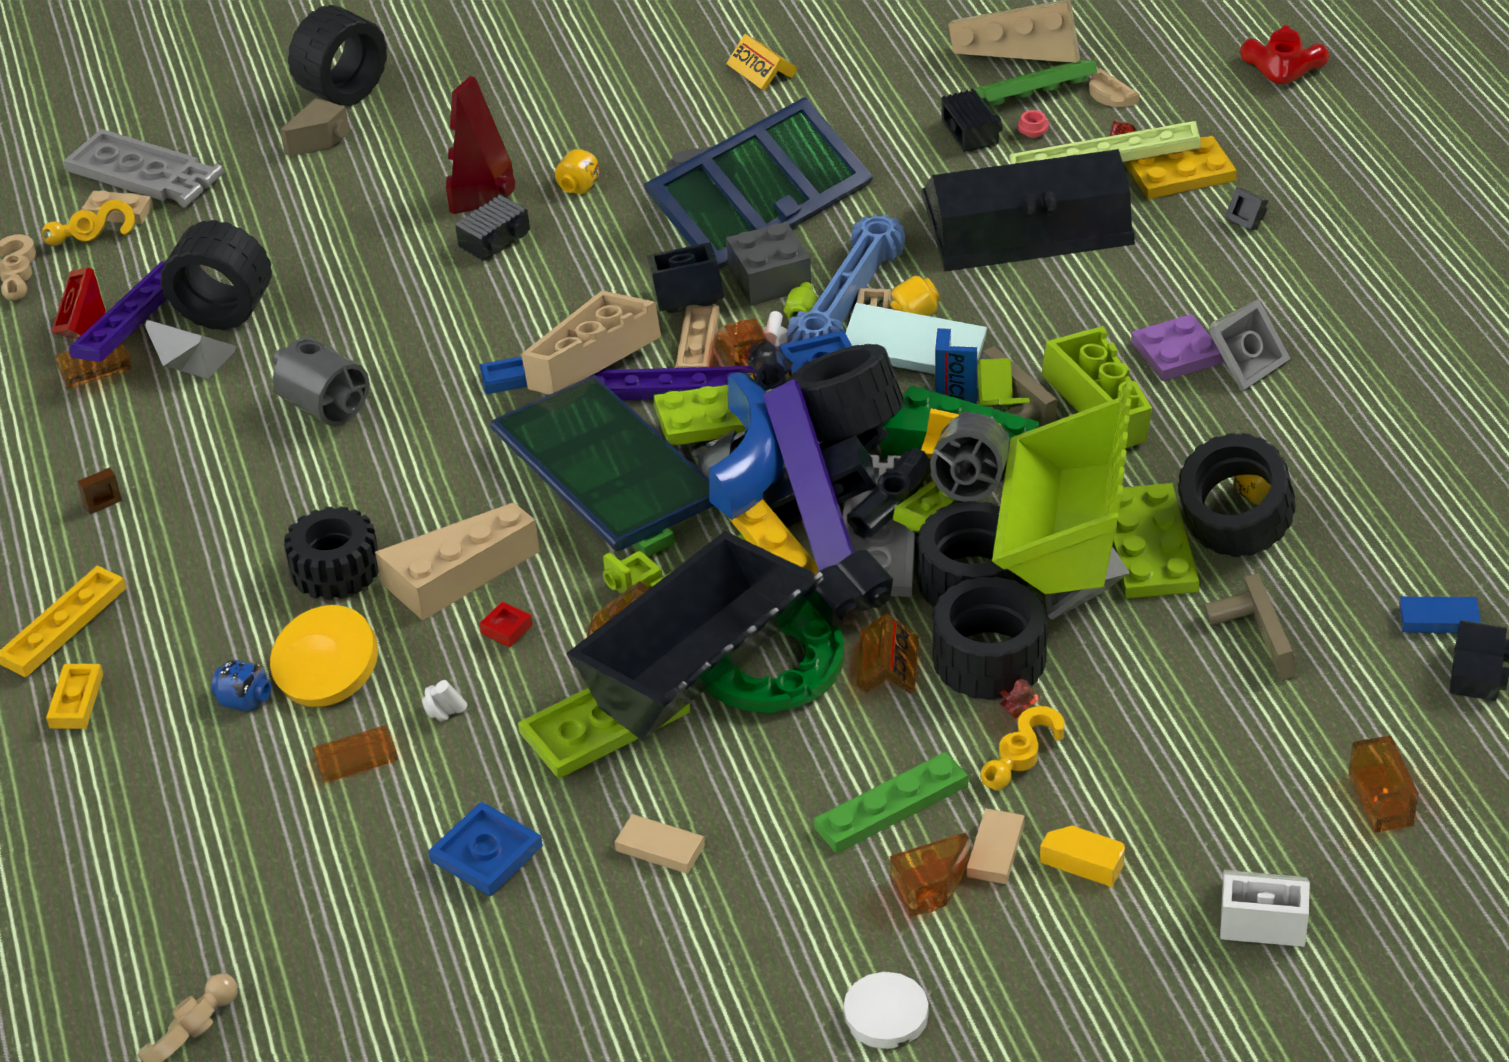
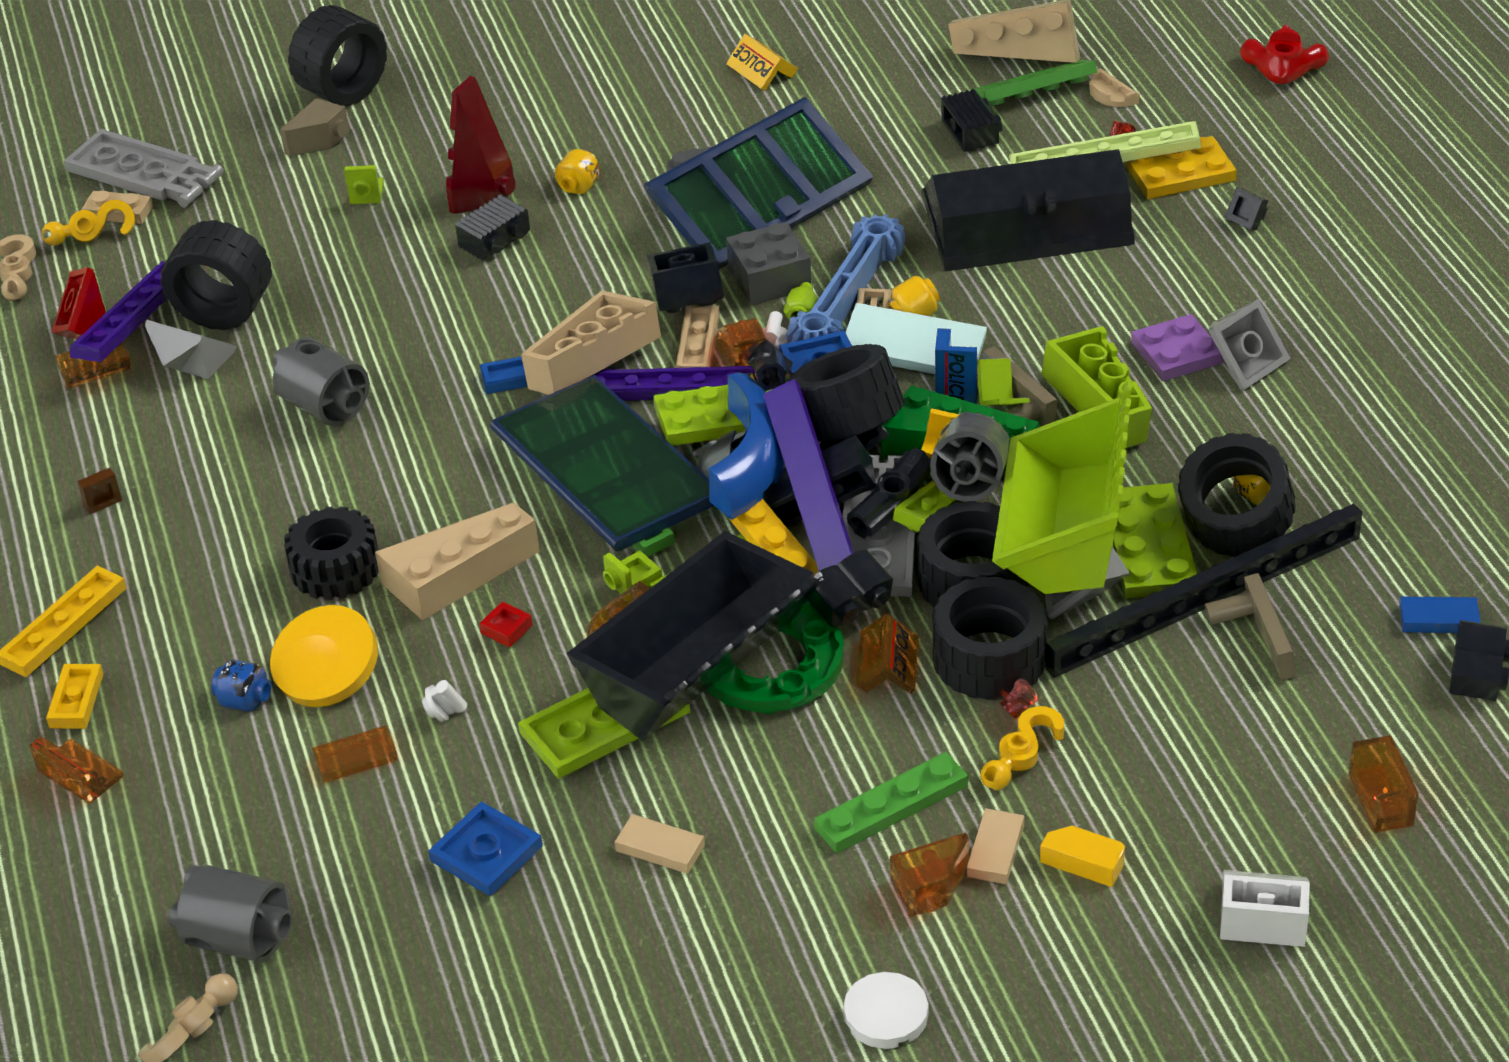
coral plate [1018,110,1049,138] -> none
none -> clear orange panel [29,736,124,805]
none -> dark grey cylinder [169,864,293,963]
none -> lime bracket [344,165,384,204]
none -> black plate [1046,503,1363,678]

